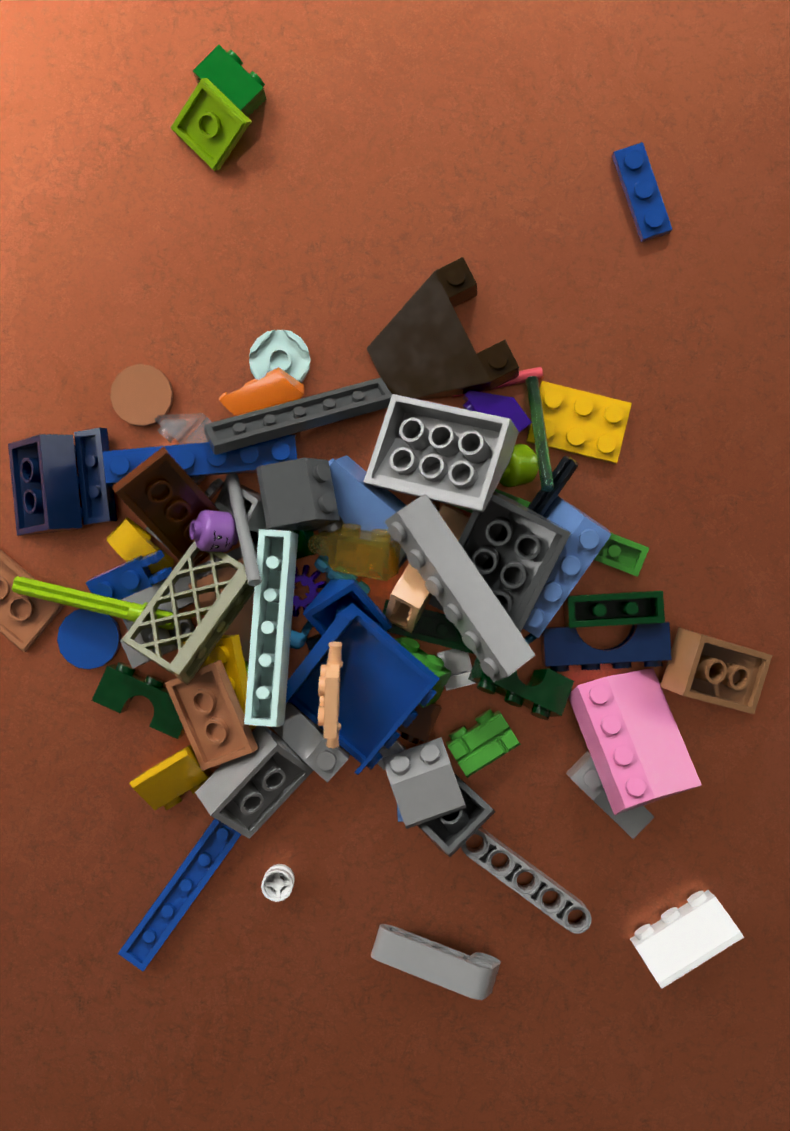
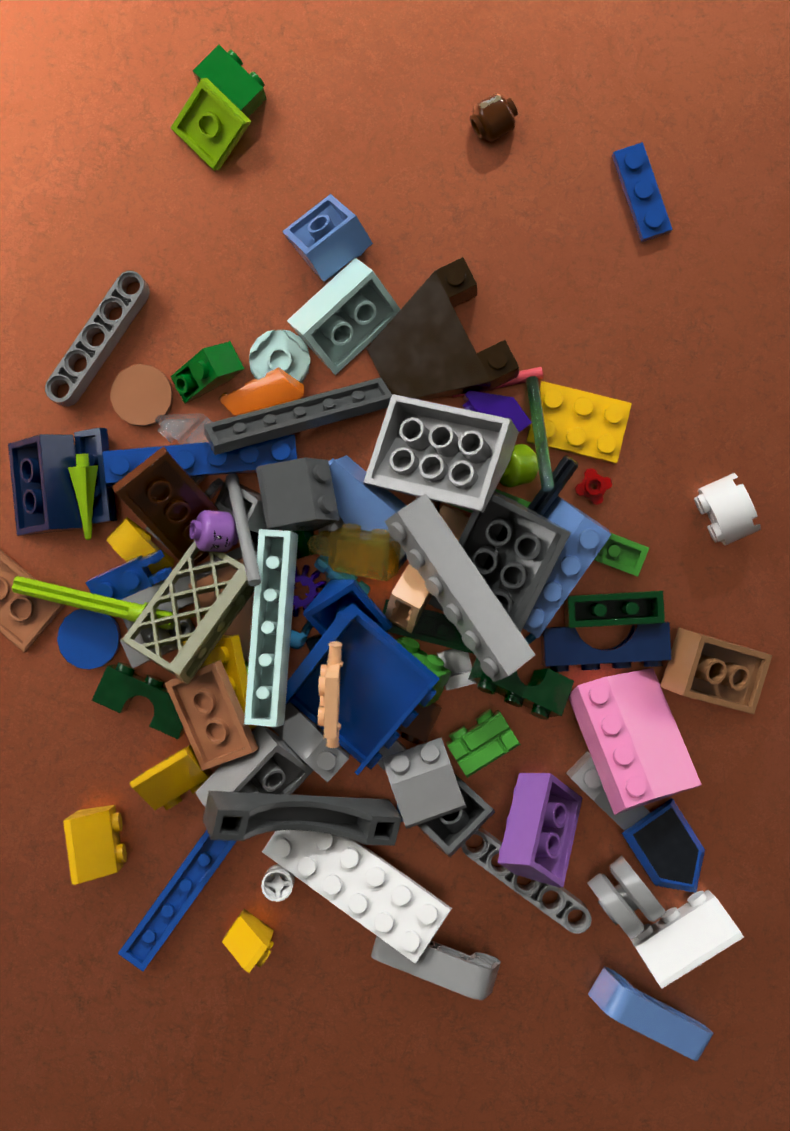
none -> light grey beam [45,271,150,406]
none -> yellow slope [63,805,127,885]
none -> lime piece [68,453,98,540]
none -> green slope [171,341,244,404]
none -> dark grey arch [203,791,402,846]
none -> yellow slope [222,909,274,973]
none -> white plate [262,830,452,964]
none -> medium blue slope [282,194,373,281]
none -> light aqua slope [287,258,401,375]
none -> reddish brown head [470,93,518,142]
none -> medium lavender slope [498,773,583,888]
none -> red plate [575,468,612,505]
none -> light grey wheel [587,856,667,940]
none -> medium blue beam [588,966,714,1061]
none -> black tile [621,798,705,893]
none -> white brick [694,473,761,546]

